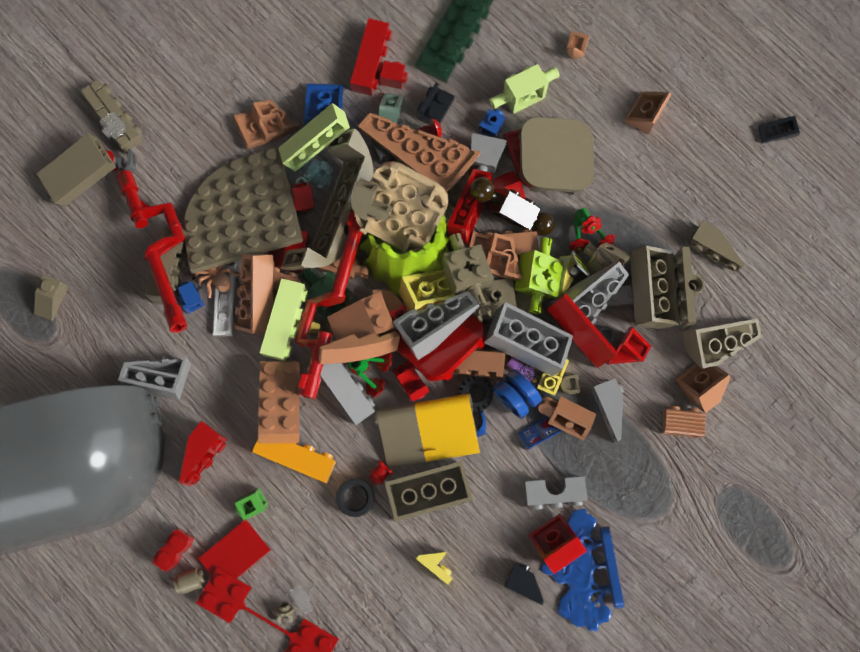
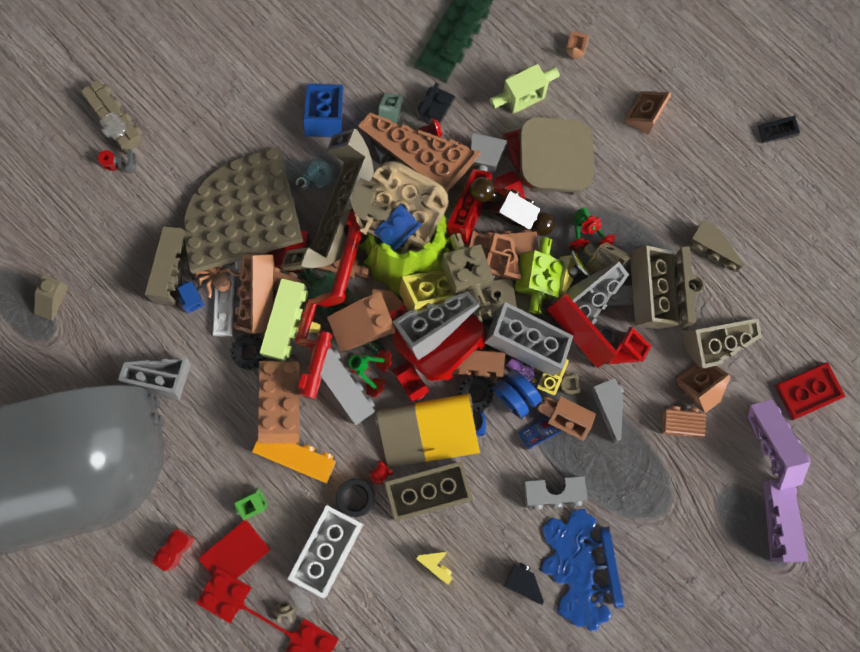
dark tan brick [37,133,116,207] -> none
red piece [116,170,187,333] -> none
dark tan brick [173,568,205,594] -> none
red slope [179,421,228,486] -> none
nougat slope [233,100,300,149] -> none
yellowish green brick [278,103,350,172] -> none
red brick [292,182,315,212] -> none
nougat slope [318,331,400,364] -> none
red brick [350,18,392,96] -> none
red brick [380,61,408,89] -> none
blue brick [478,109,505,138] -> none
red slope [528,513,587,574] -> none
none -> black tyre [230,334,267,370]
none -> white brick [288,505,364,598]
none -> blue plate [373,204,421,251]
none -> lavender wedge [747,400,810,490]
none -> lavender wedge [763,480,809,562]
none -> red tile [774,362,846,420]

